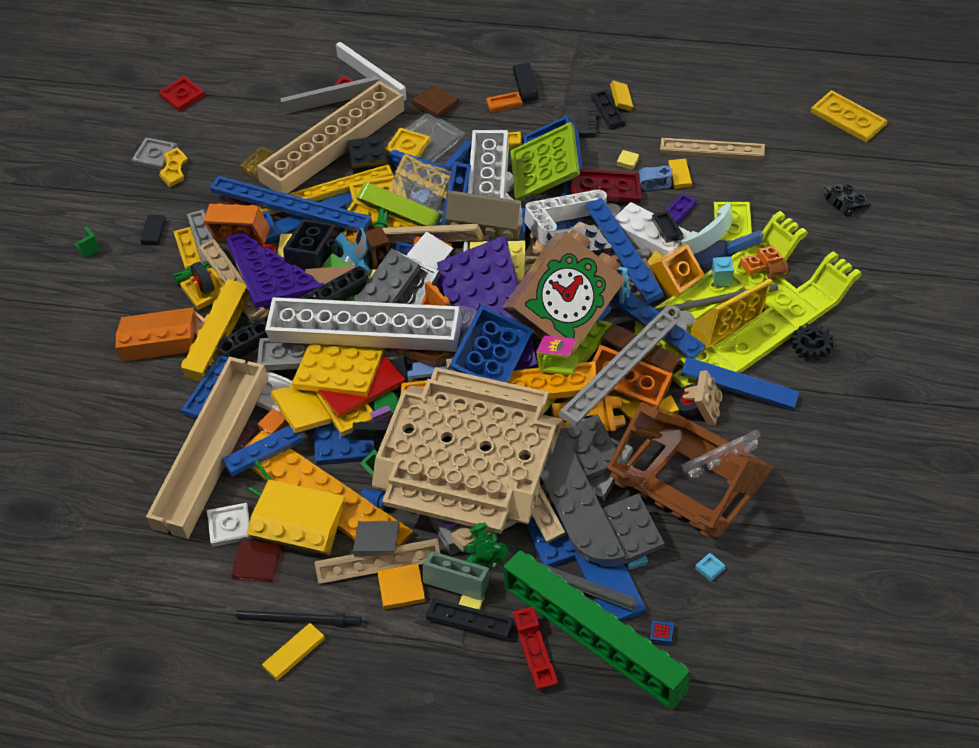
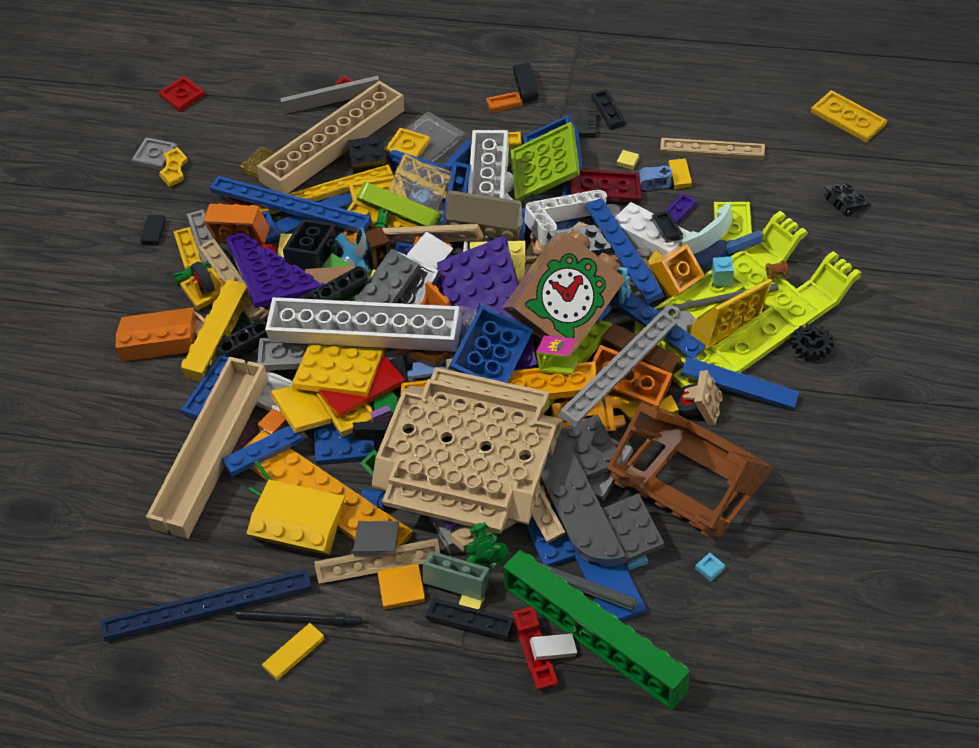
green panel [74,227,100,258] -> none
white tile [207,503,252,547] -> none
clear red tile [231,540,281,583] -> none
white tile [336,42,407,101] -> none
reddish brown tile [412,85,459,118] -> none
yellow tile [610,80,633,111] -> none
tile [650,621,674,645] -> none
clear plate [681,429,761,479] -> none
orange slope [739,246,783,275] -> none
none -> dark blue plate [100,569,312,642]
none -> white tile [530,634,577,660]

